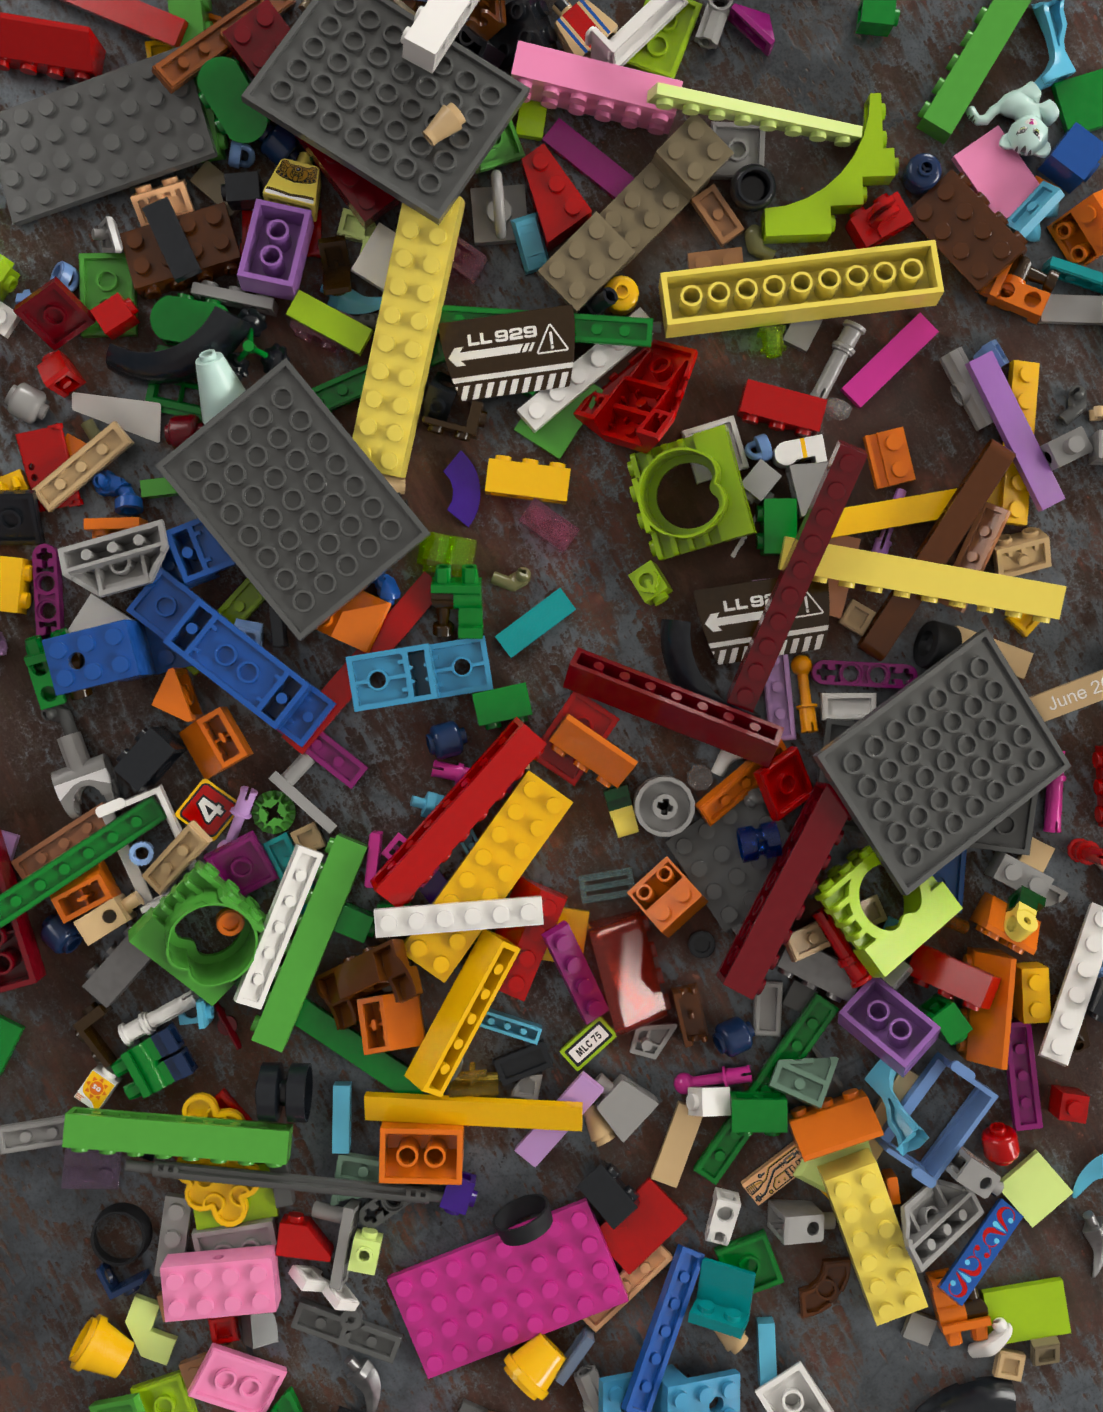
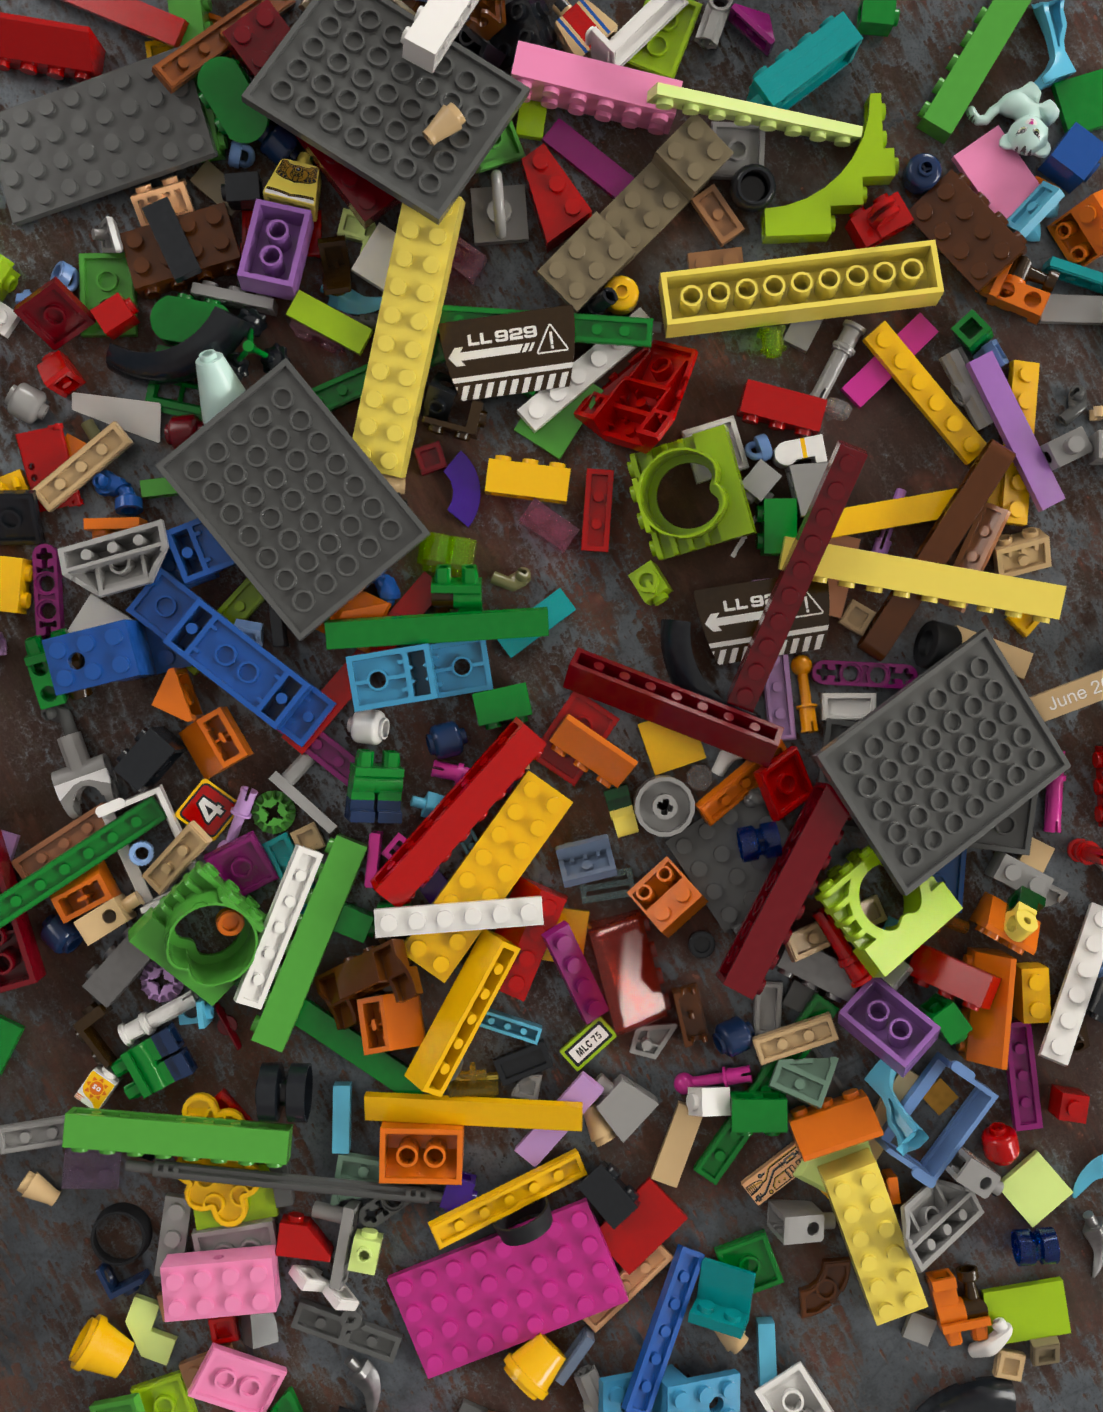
medium azure tile [510,212,549,275] -> none
white leg [705,1187,741,1246] -> none
olive arm [744,224,776,260] -> none
orange plate [863,427,916,490] -> none
blue tile [937,1198,1024,1306] -> none
none -> tan cone [17,1170,61,1207]
none -> lavender gear [140,961,184,1003]
none -> green tile [324,607,549,650]
none -> green hips [344,749,405,824]
none -> white head [347,709,390,745]
none -> dark red tile [413,441,447,476]
none -> yellow tile [428,1148,588,1250]
none -> sand blue bracket [555,834,618,888]
none -> red plate [581,468,614,553]
none -> yellow tile [637,721,706,776]
none -> teal piece [746,11,863,110]
none -> tan tile [752,1012,839,1065]
none -> yellow plate [862,321,987,465]
none -> pearl gold tile [923,1077,959,1115]
none -> green brick [951,309,994,355]
none -> clear blue wheel [1011,1227,1060,1266]

